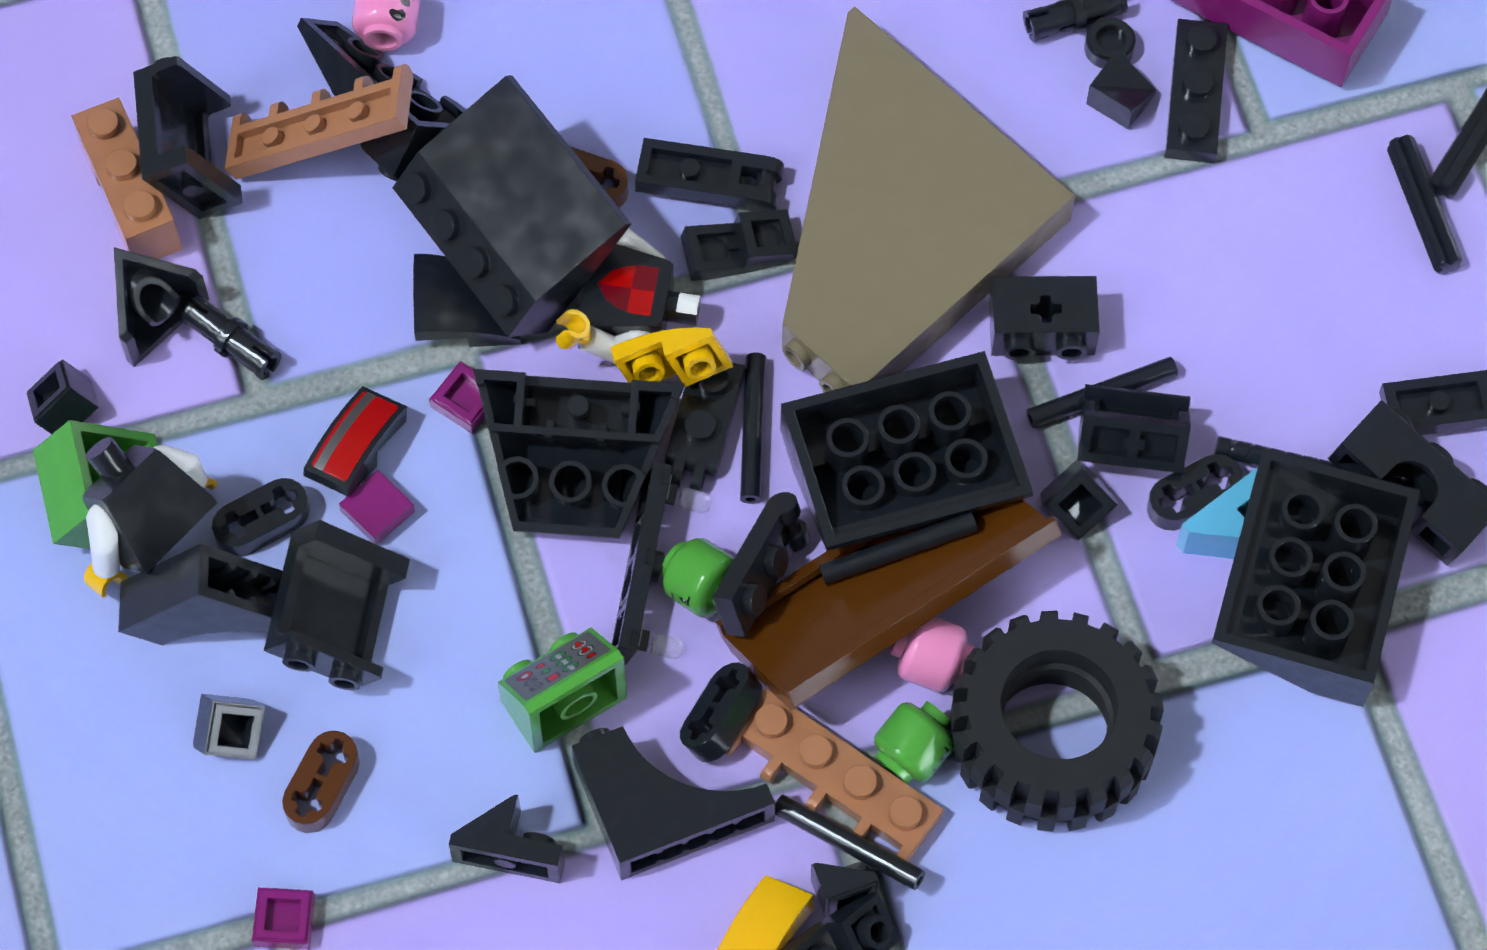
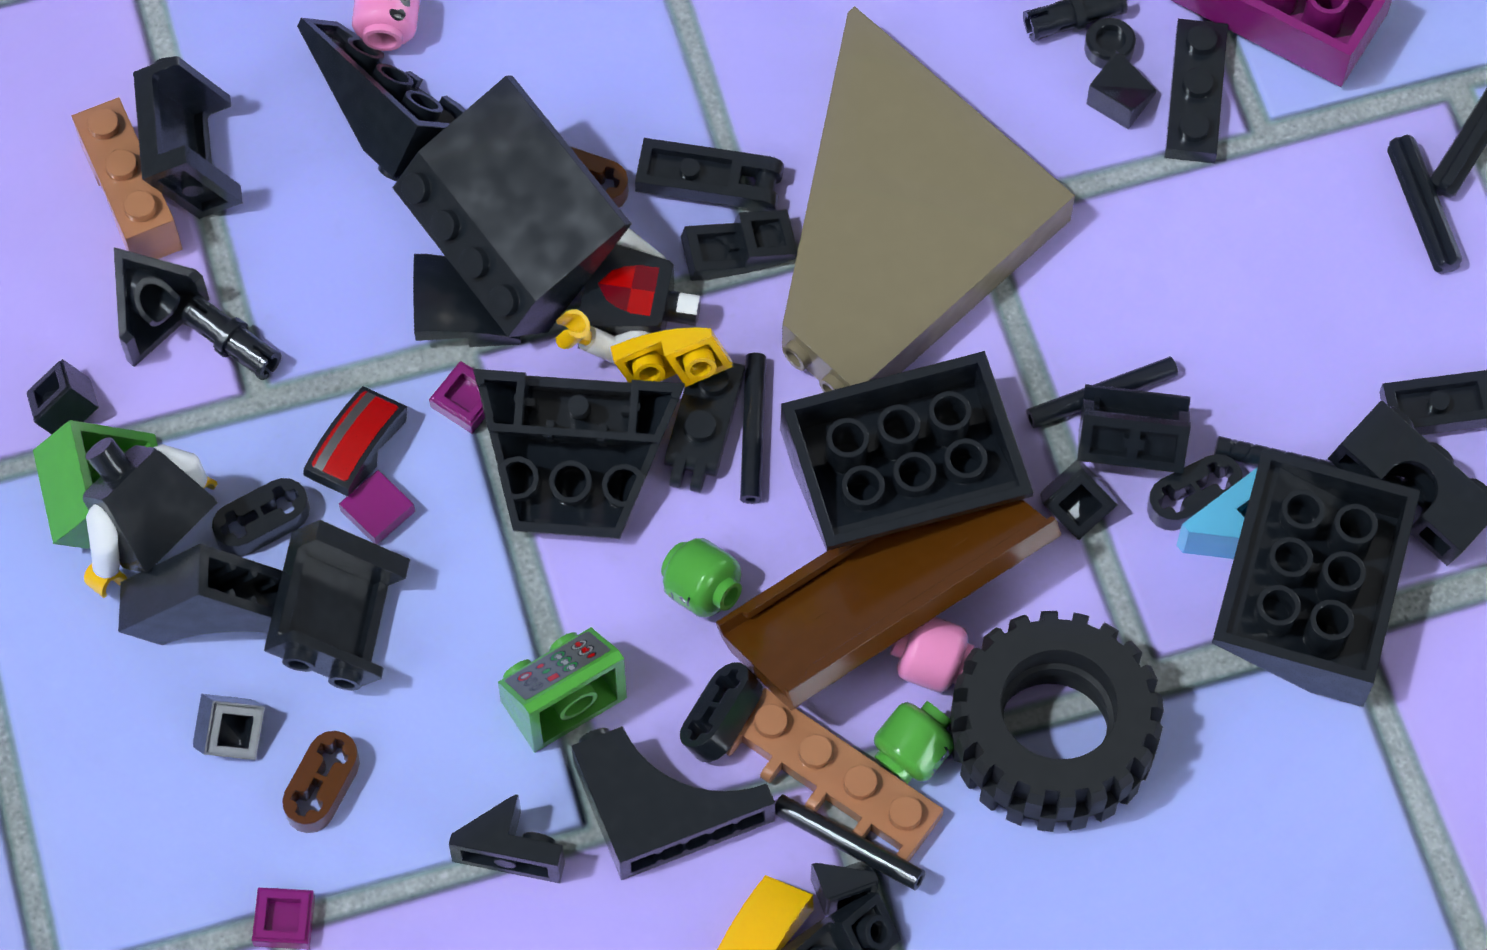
nougat hinge [225,64,413,180] -> none
black piece [612,461,712,665] -> none
black plate [713,492,810,637] -> none
black piece [819,511,979,585] -> none
black brick [989,276,1100,360] -> none

